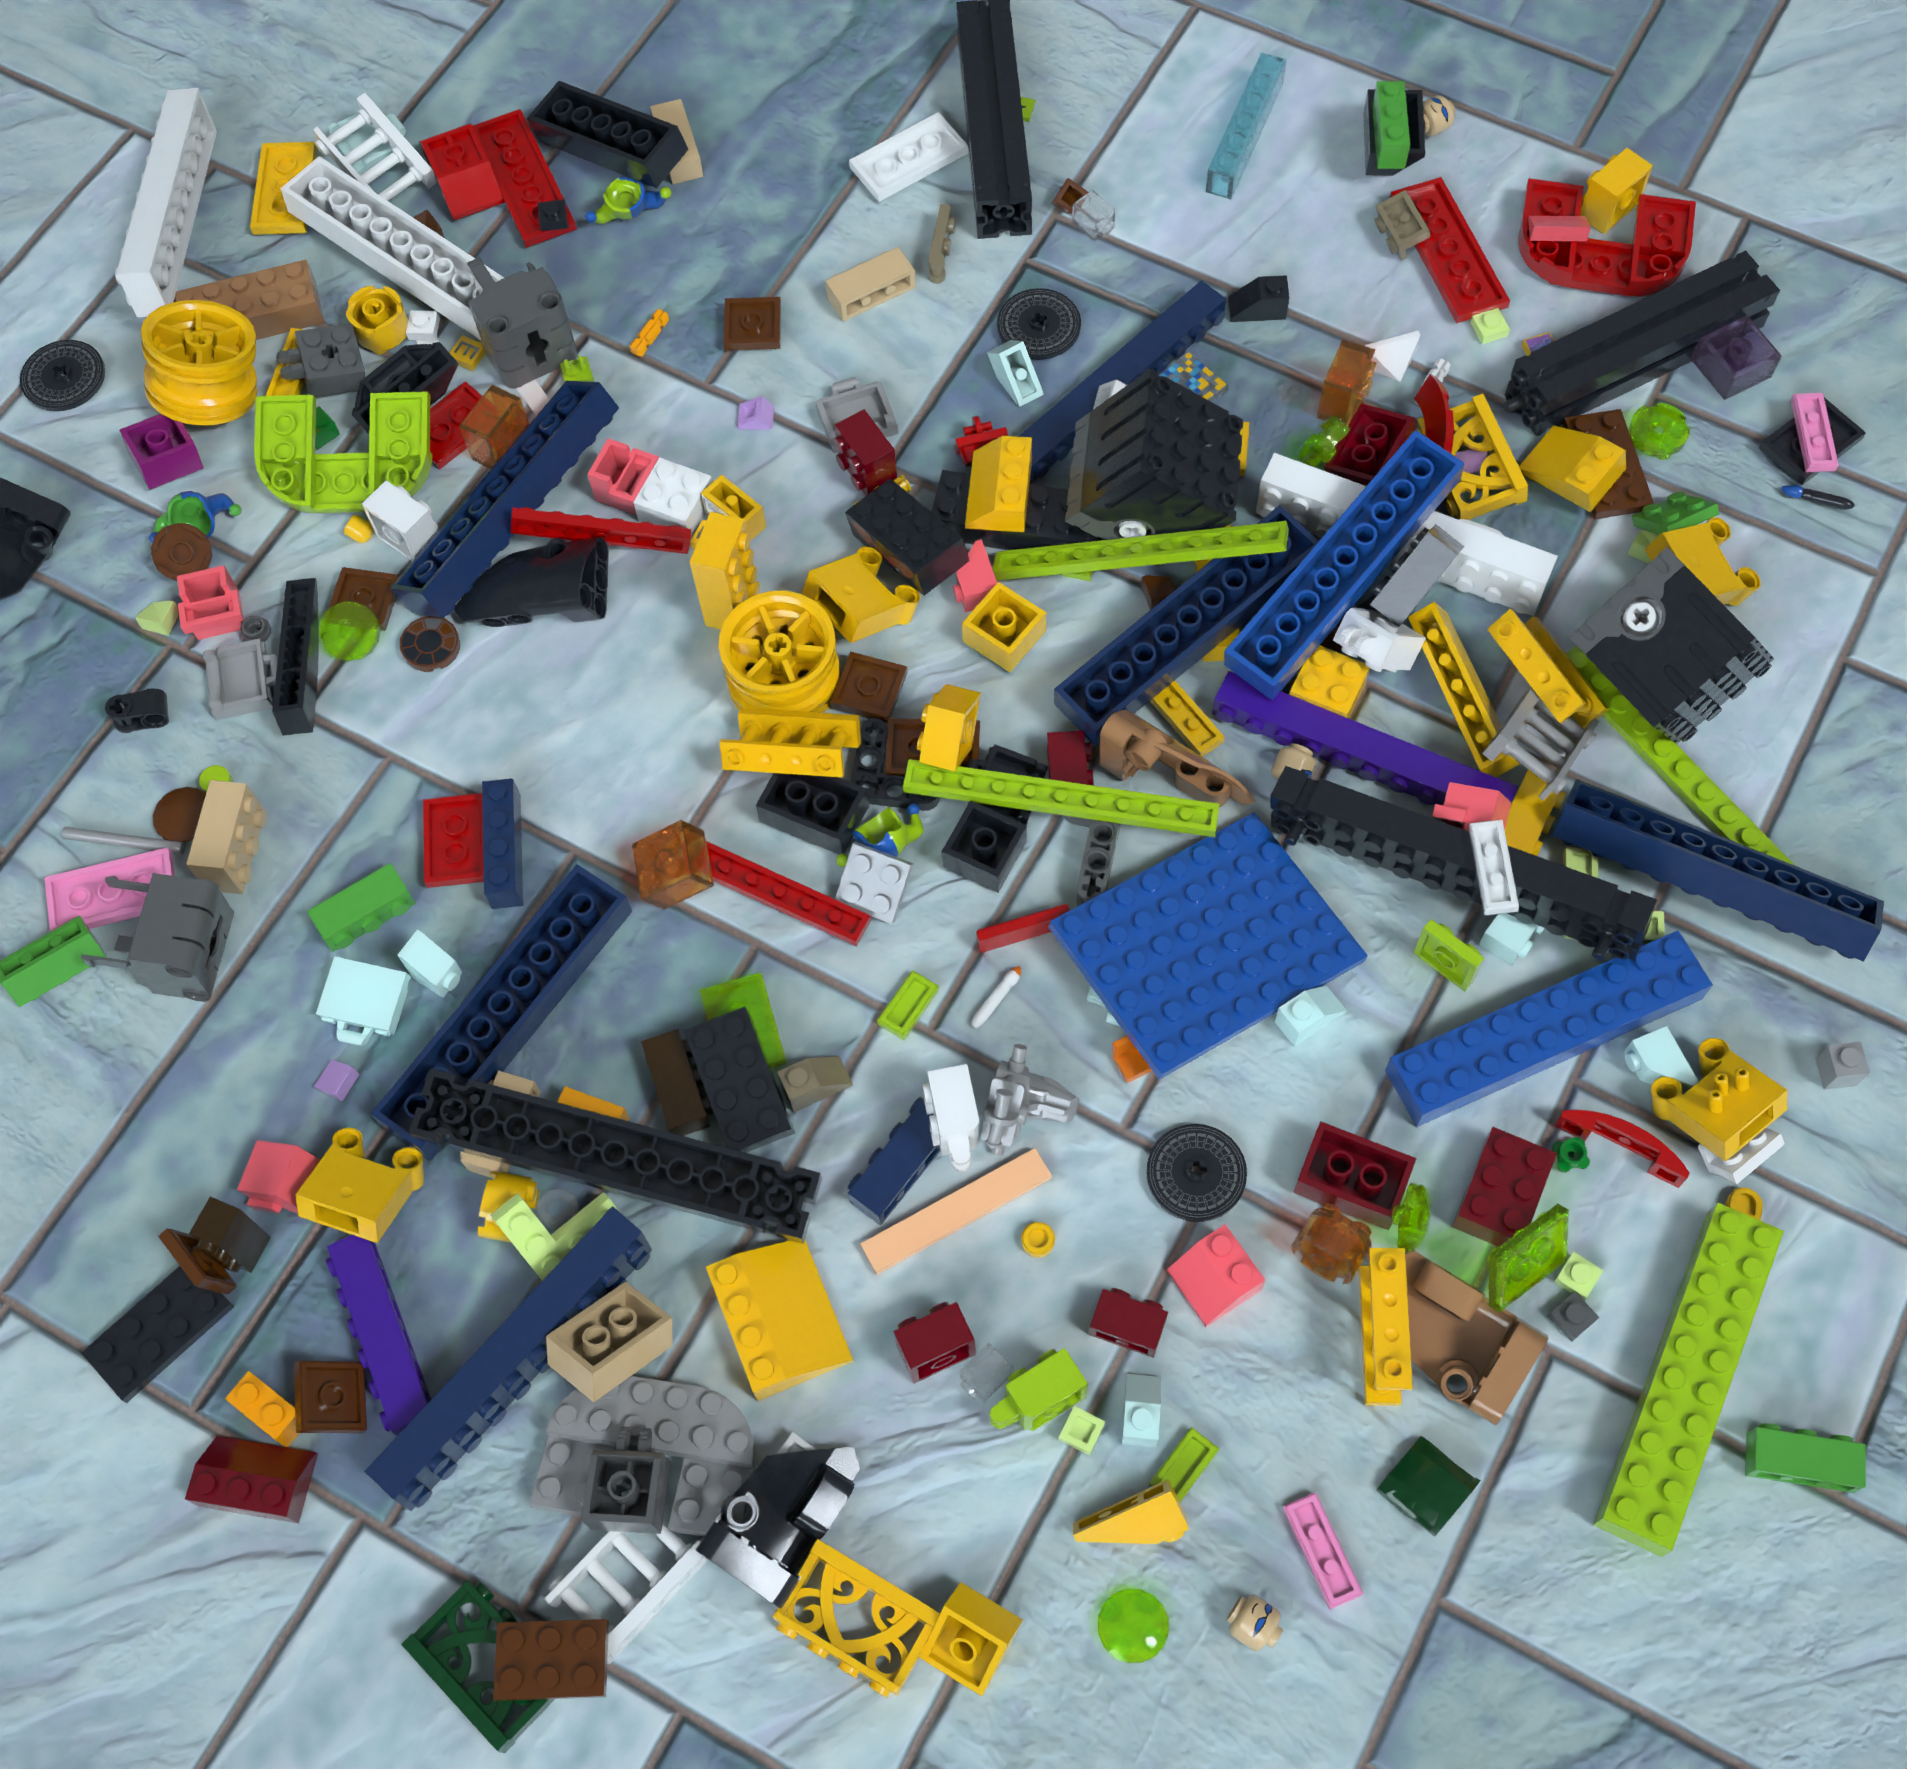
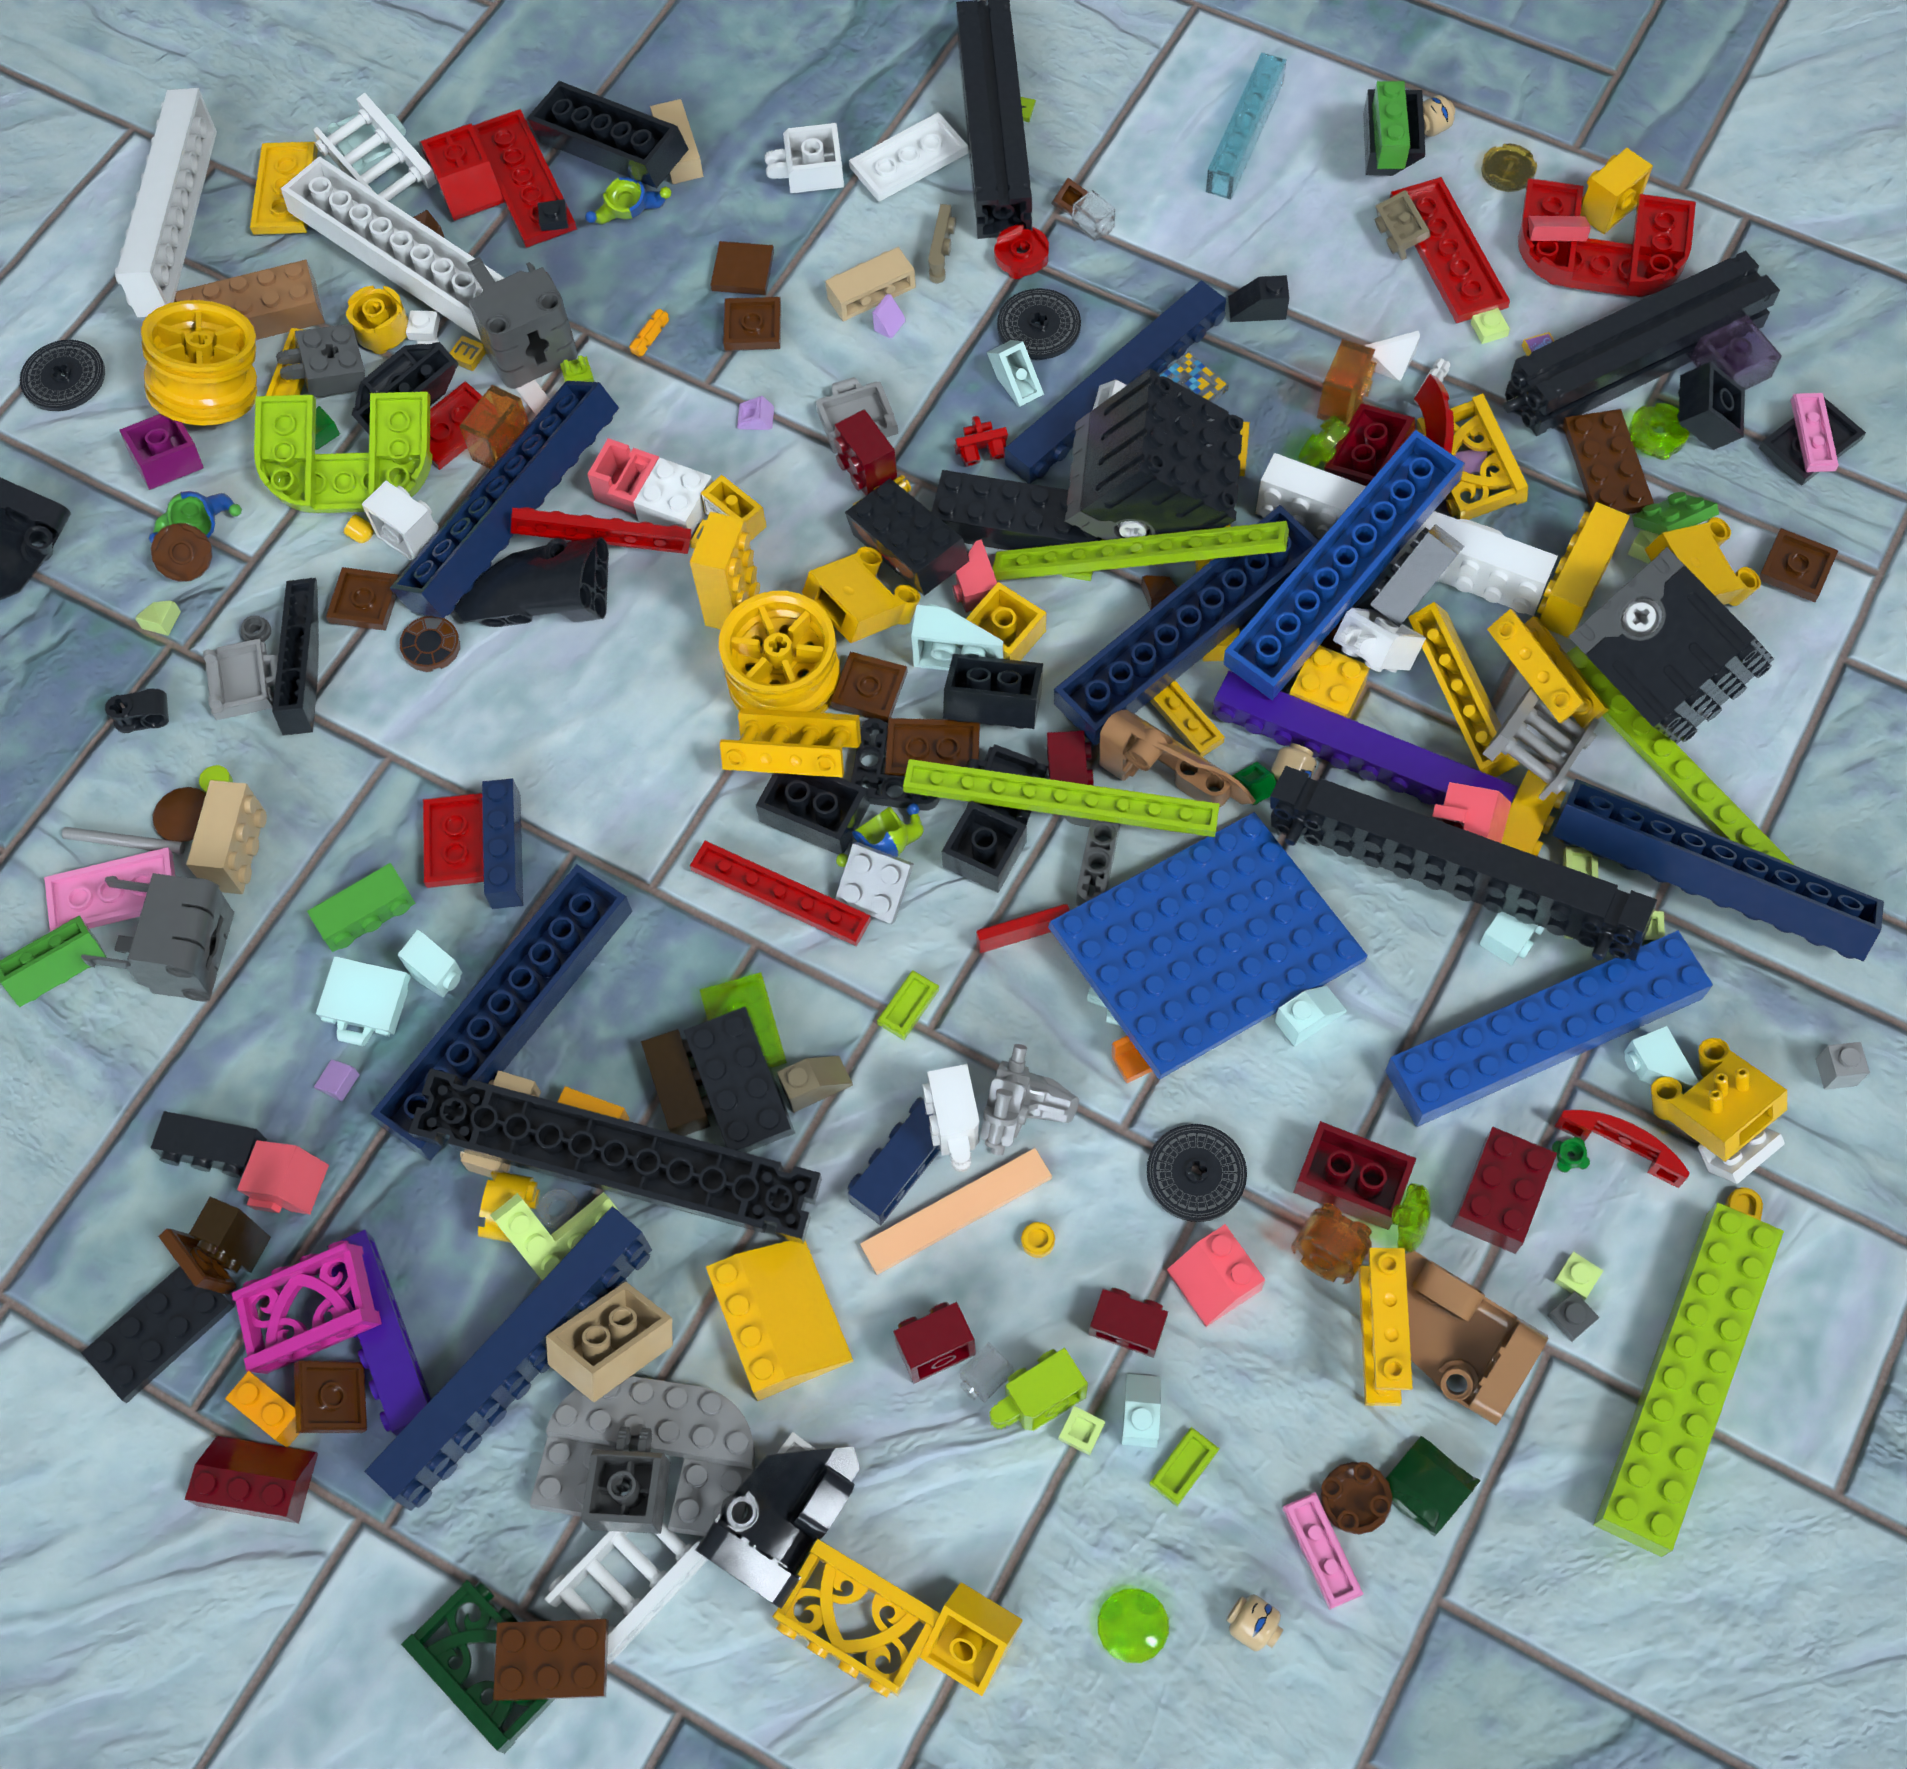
coral plate [177,565,244,640] -> none
yellow piece [295,1128,424,1243] -> none
clear neon green tile [319,601,380,661] -> none
clear orange brick [632,820,714,910] -> none
yellow brick [917,684,981,771] -> none
yellow slope [965,436,1032,532] -> none
white piece [972,966,1021,1028] -> none
yellow slope [1073,1479,1189,1544] -> none
lime plate [1413,919,1484,992] -> none
white tile [1469,820,1519,915] -> none
clear neon green plate [1488,1204,1569,1313] -> none
yellow slope [1519,426,1626,512] -> none
bright green brick [1745,1423,1866,1493] -> none
black piece [1781,485,1855,510] -> none
none -> black brick [150,1111,267,1178]
none -> dark pink fence [231,1241,382,1374]
none -> reddish brown tile [710,241,774,295]
none -> white hinge [764,123,844,193]
none -> lavender slope [872,294,905,338]
none -> light aqua slope [911,604,1003,671]
none -> black brick [943,654,1043,729]
none -> red plate [994,225,1049,279]
none -> green slope [1232,762,1276,805]
none -> reddish brown dish [1321,1462,1392,1535]
none -> clear yellow tile [1481,143,1537,192]
none -> yellow brick [1537,502,1630,639]
none -> black brick [1677,362,1745,450]
none -> reddish brown plate [1759,528,1838,602]

